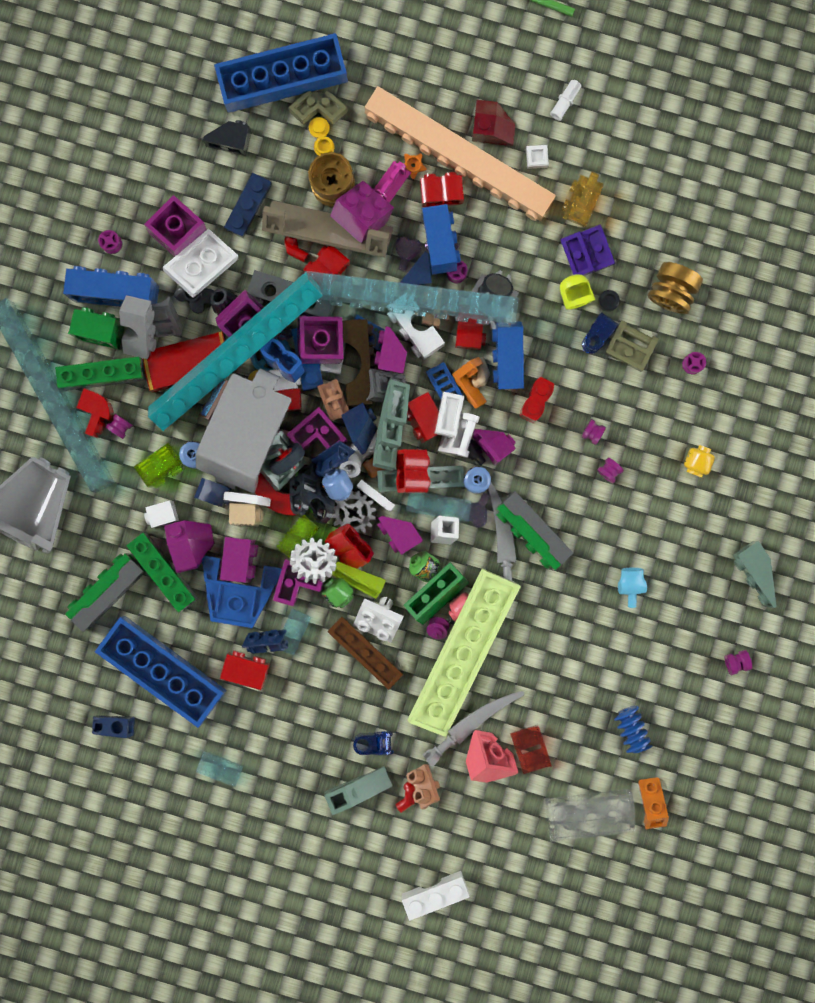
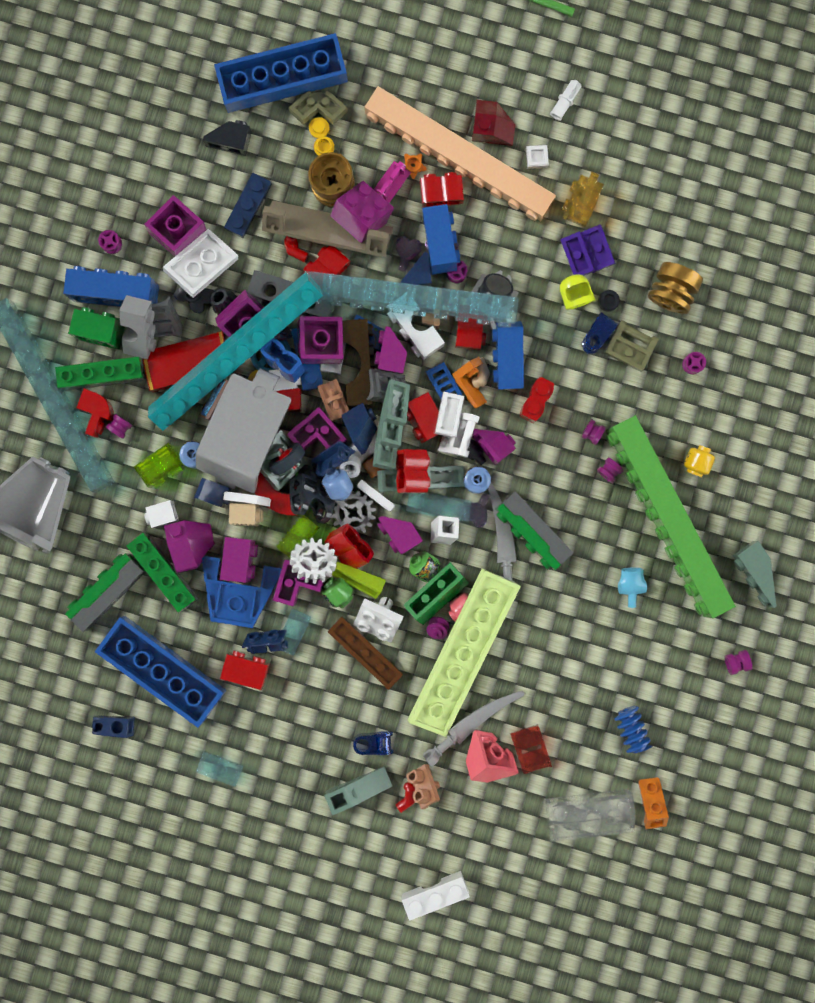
none -> bright green brick [606,415,736,619]

